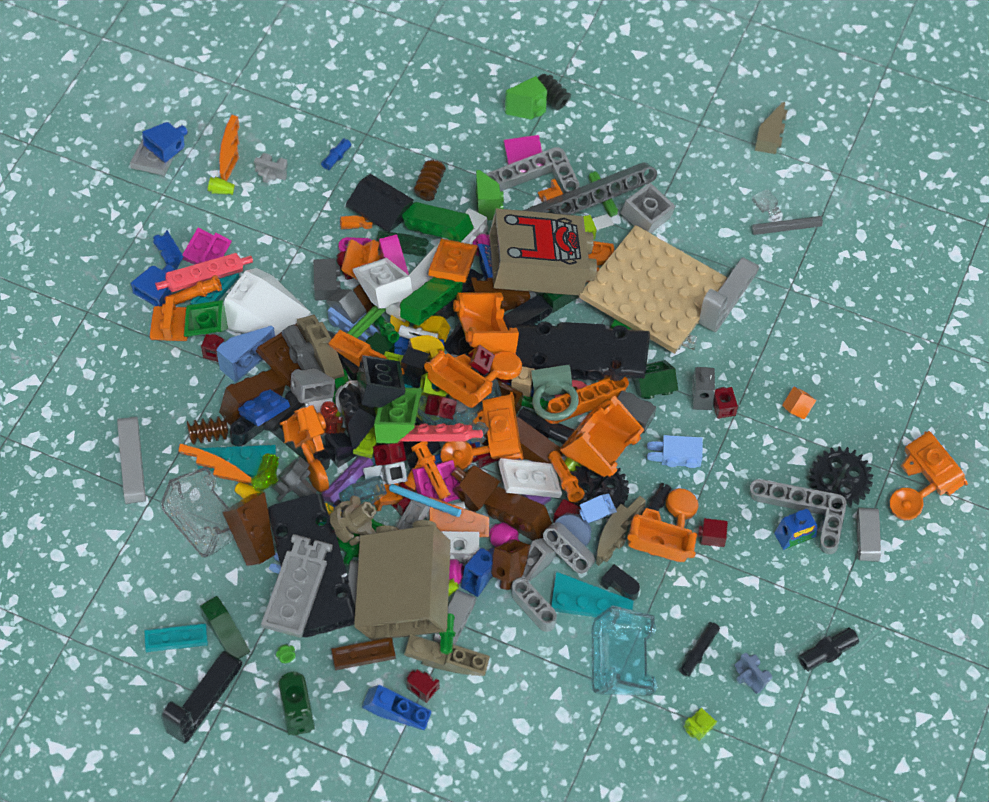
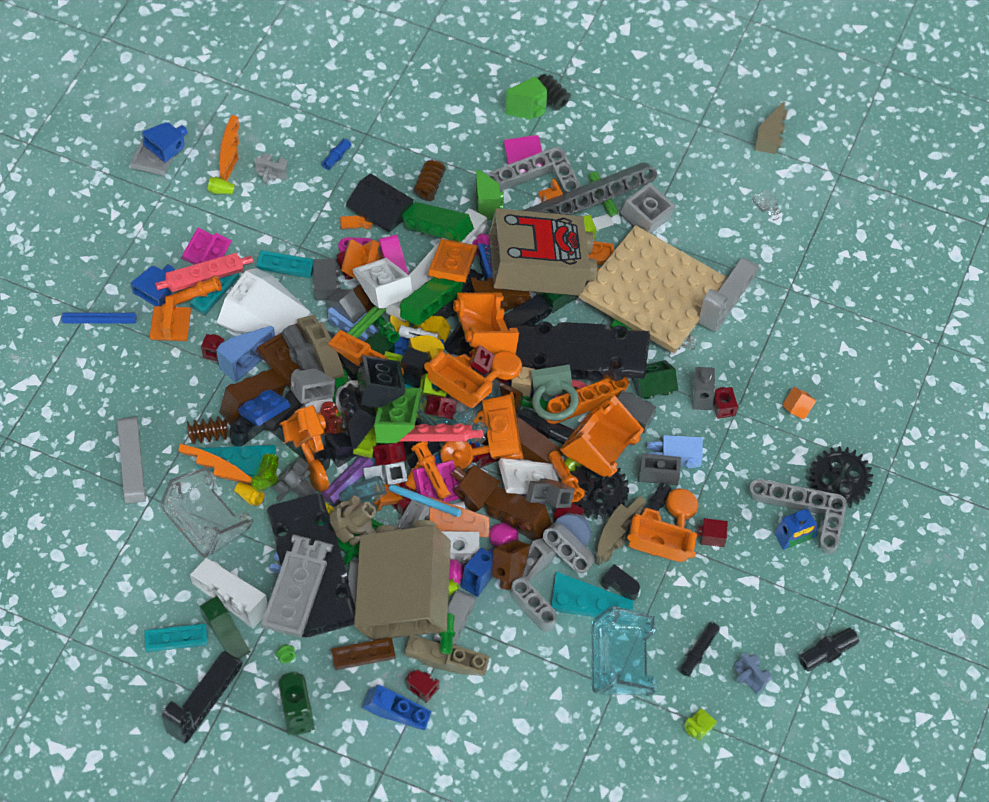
blue hinge [153,230,183,270] -> none
green slope [184,300,228,337] -> none
reddish brown wedge [222,492,275,566] -> none
clear green hinge [376,231,429,256] -> none
light blue brick [579,494,617,523] -> none
dark grey axle [752,216,823,235] -> none
light grey beam [856,507,881,562] -> none
orange piece [890,431,968,520] -> none
none -> blue axle [61,312,137,324]
none -> white wedge [190,558,268,629]
none -> teal plate [256,250,314,278]
none -> dark grey brick [526,478,575,508]
none -> dark grey brick [639,453,681,485]

